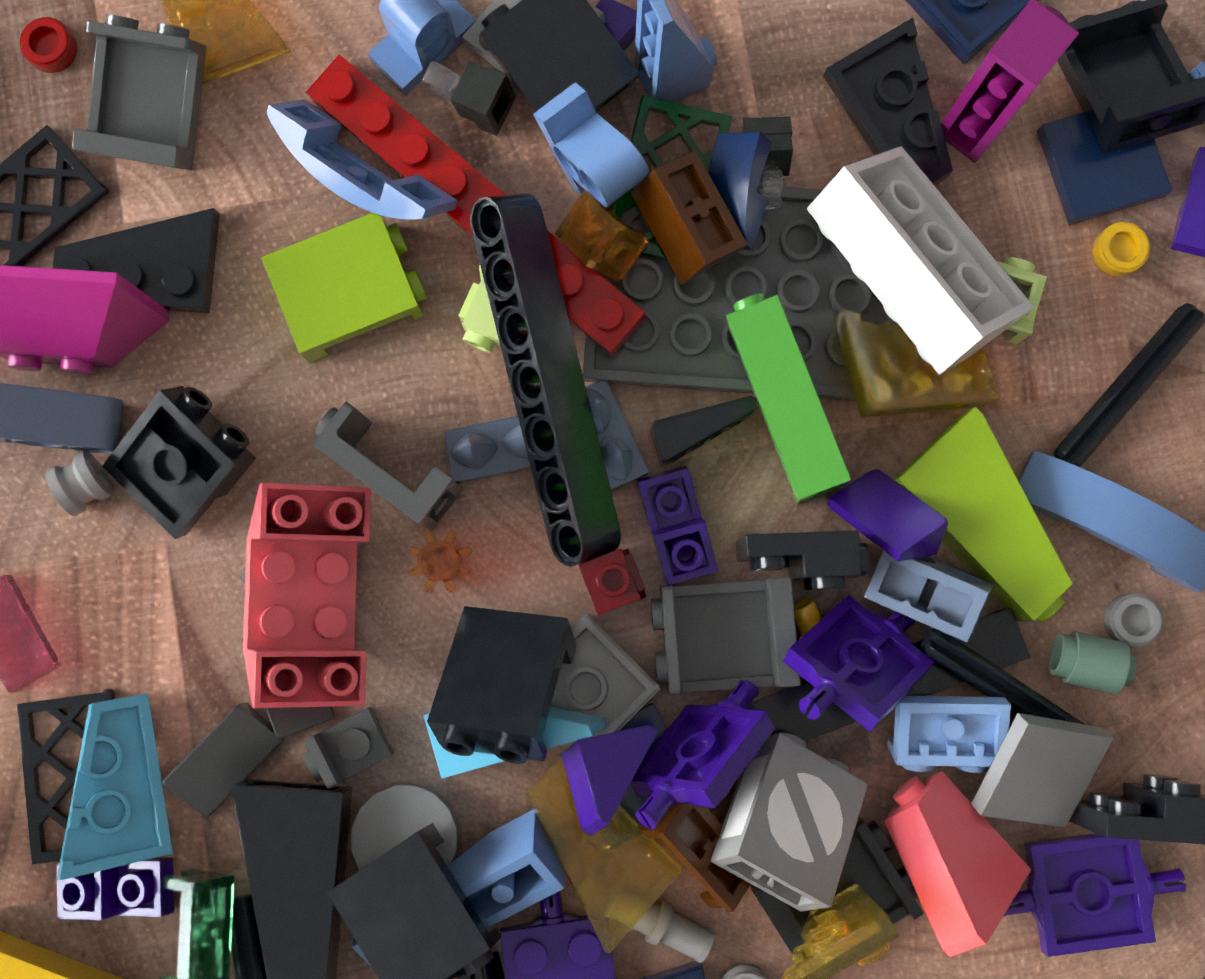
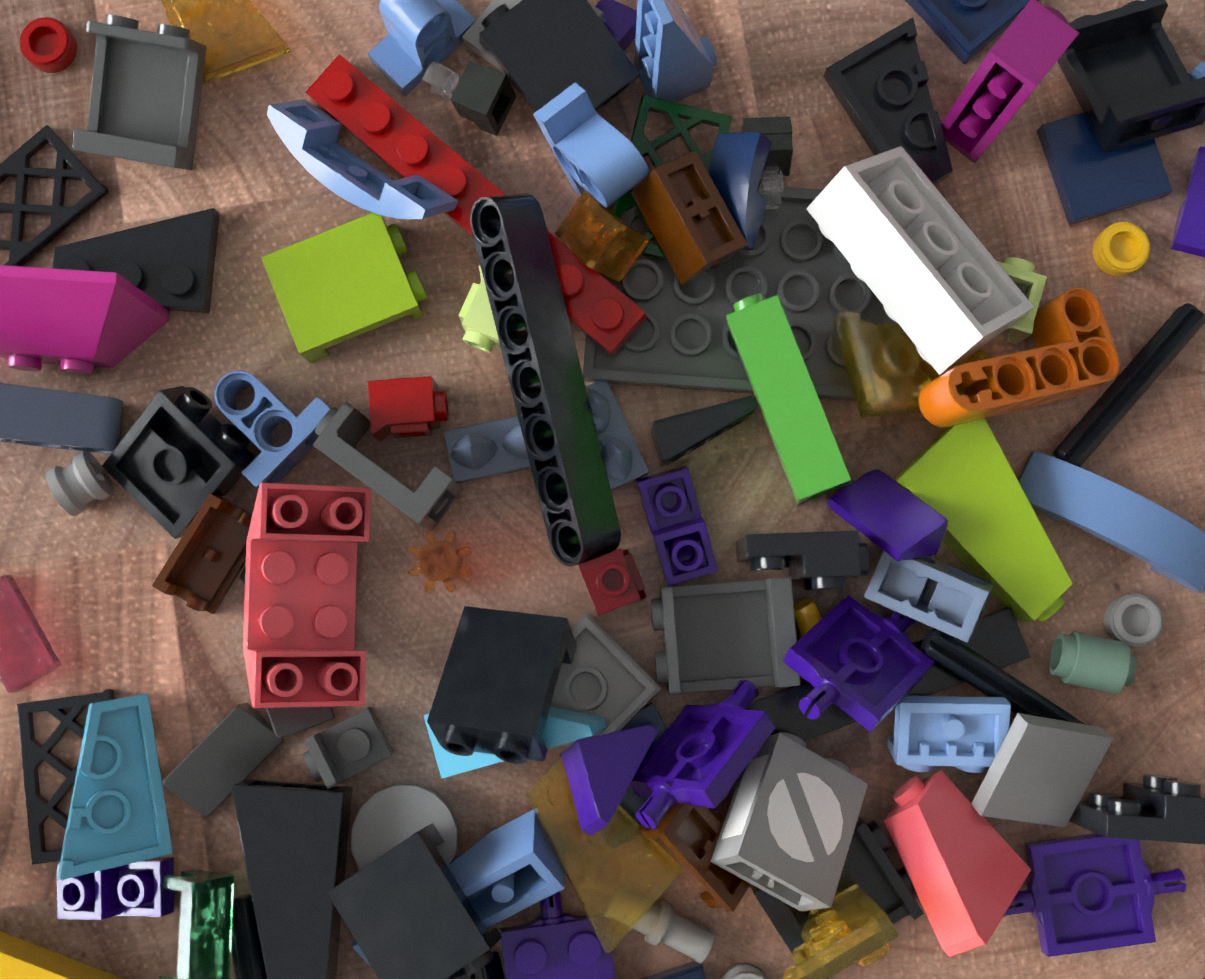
none -> reddish brown hinge [152,493,252,614]
none -> medium blue tile [214,370,331,488]
none -> red window [367,376,449,441]
none -> orange beam [918,287,1120,427]

